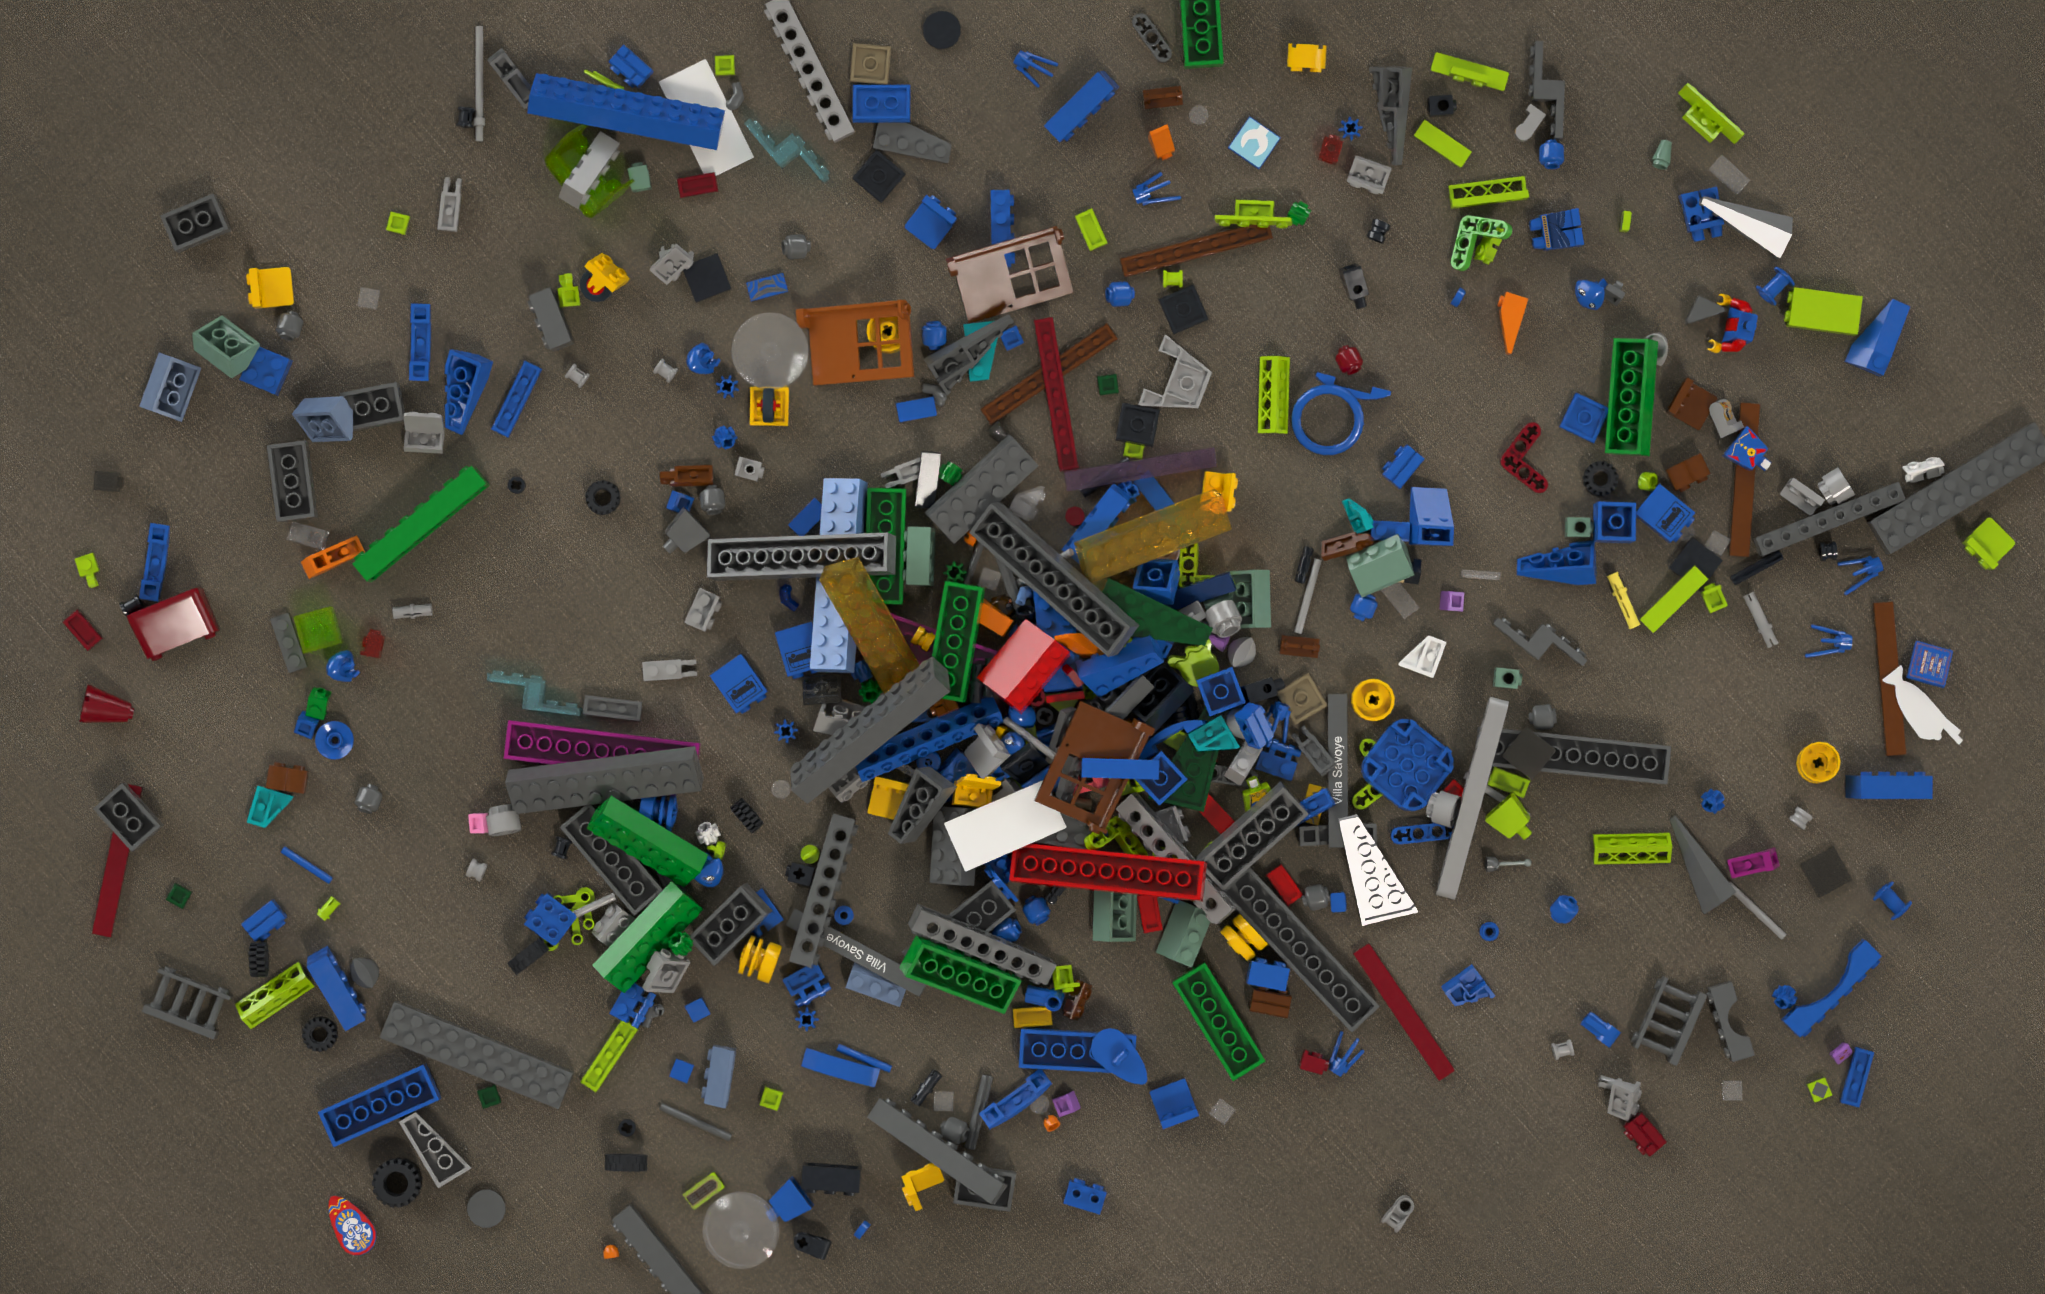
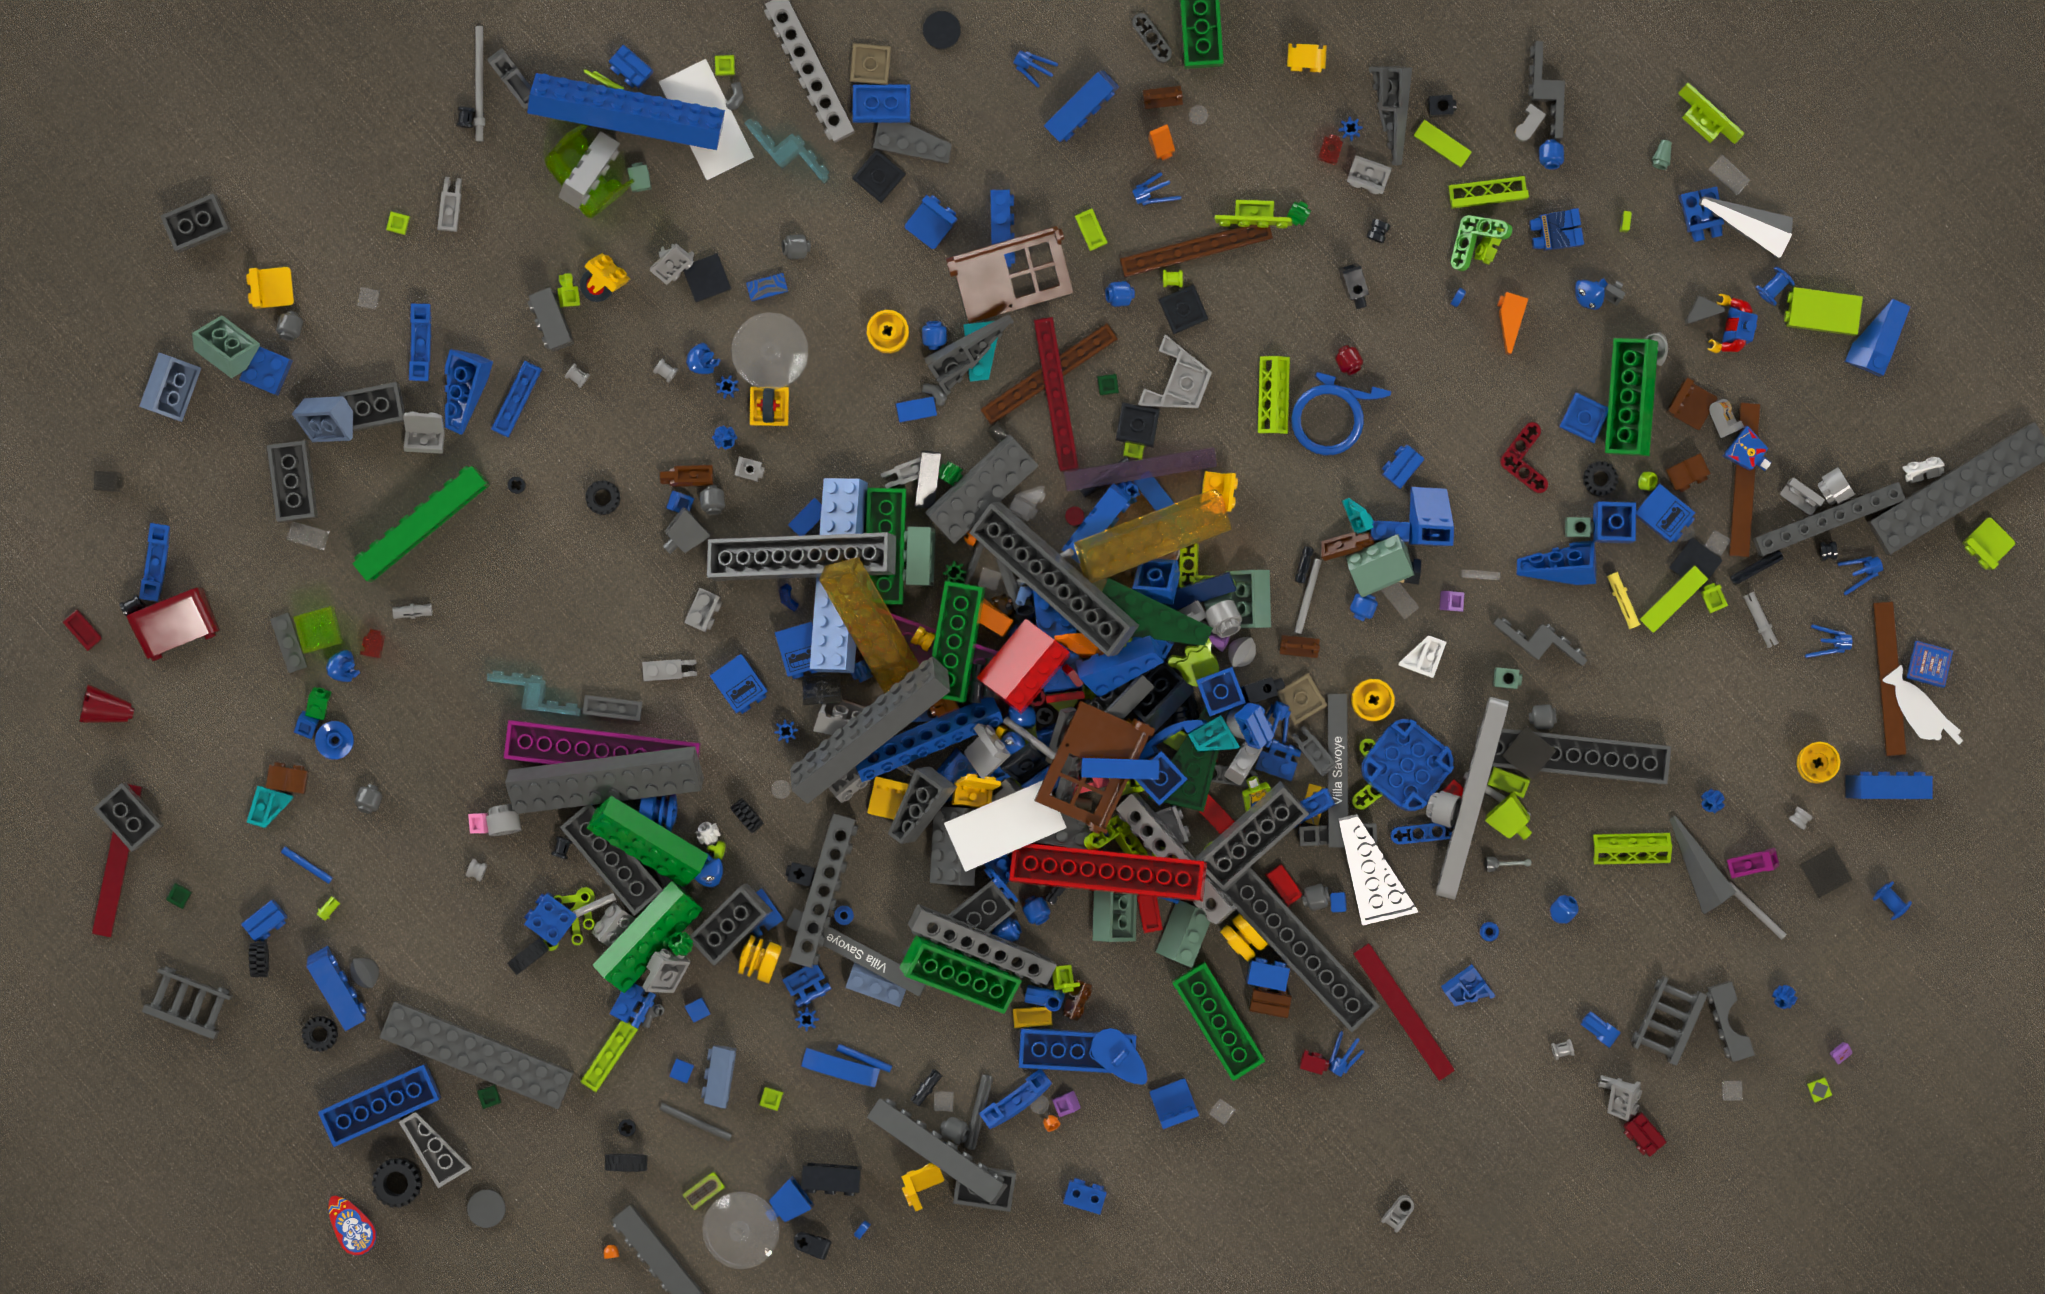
lime plate [75,553,100,588] -> none
lime fence [235,962,315,1029] -> none
orange slope [301,536,365,579] -> none
dark red tile [677,172,719,198] -> none
dark orange door [796,300,914,386] -> none
lime tile [801,845,820,864] -> none
green gear [859,679,883,704] -> none
blue head [916,752,941,771] -> none
blue tile [1000,326,1024,351] -> none
medium azure tile [1228,116,1281,170] -> none
lime bracket [1431,52,1509,91] -> none
blue arch [1781,939,1882,1037] -> none
blue tile [1840,1047,1874,1108] -> none

